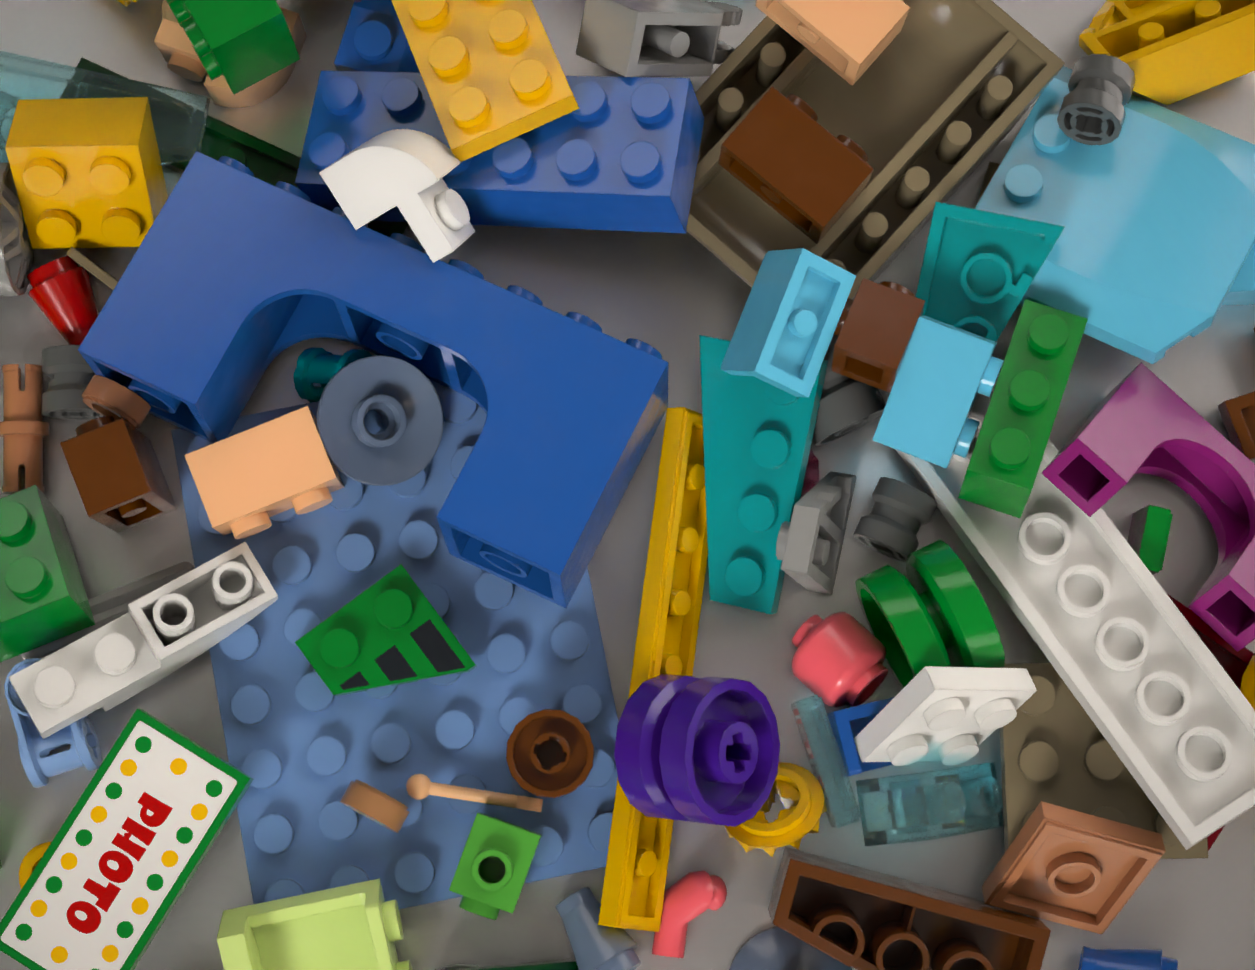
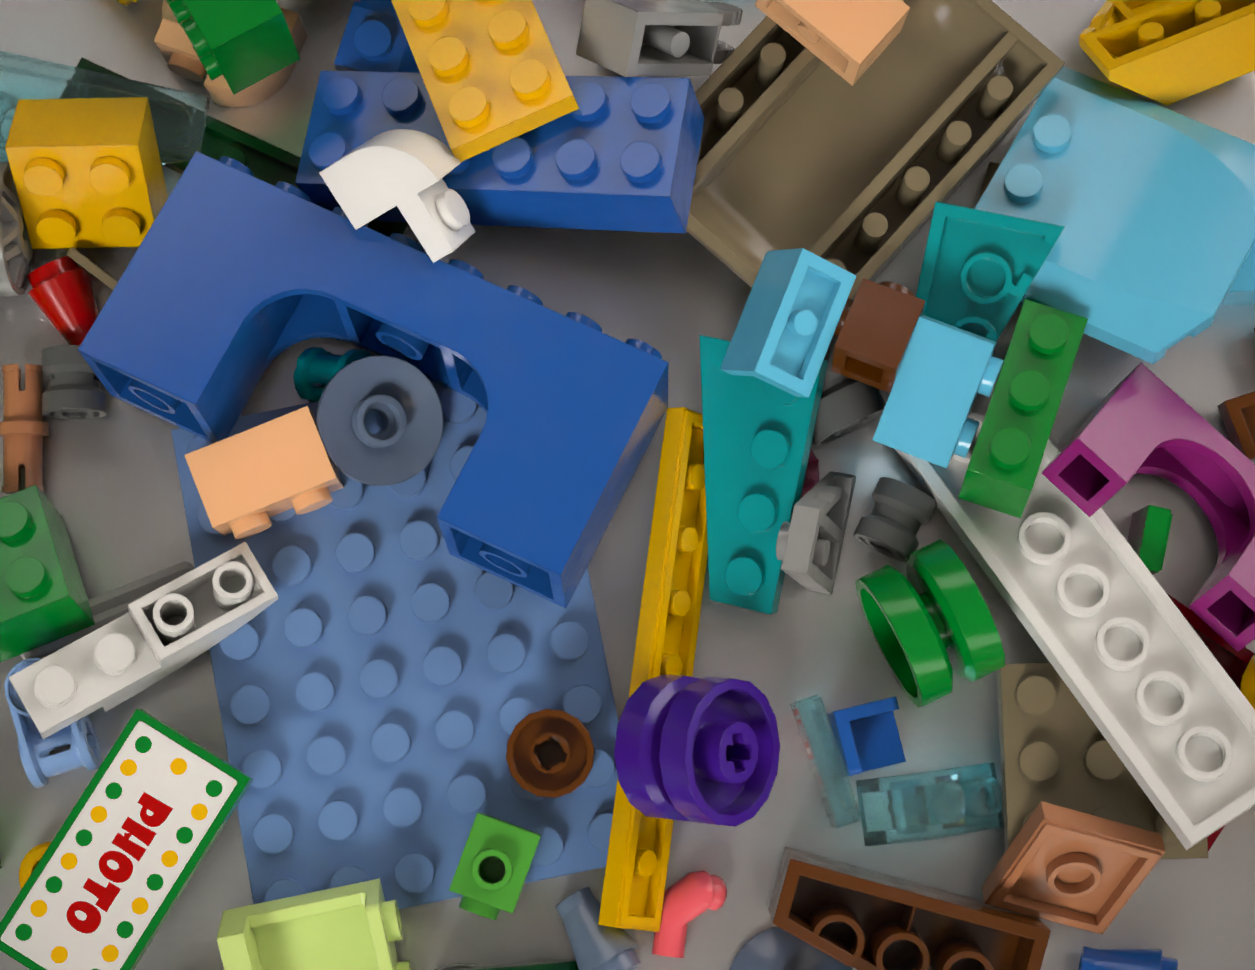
reddish brown brick [60,416,177,533] -> none
nougat tile [82,375,151,428] -> none
green wing [295,564,477,696] -> none
medium nougat tile [340,779,410,833] -> none
light nougat hinge [406,774,543,812] -> none
reddish brown brick [718,86,874,244] -> none
yellow gear [724,762,827,857] -> none
coral head [791,612,888,708] -> none
white plate [854,666,1037,766] -> none
dark grey wheel [1057,54,1136,145] -> none

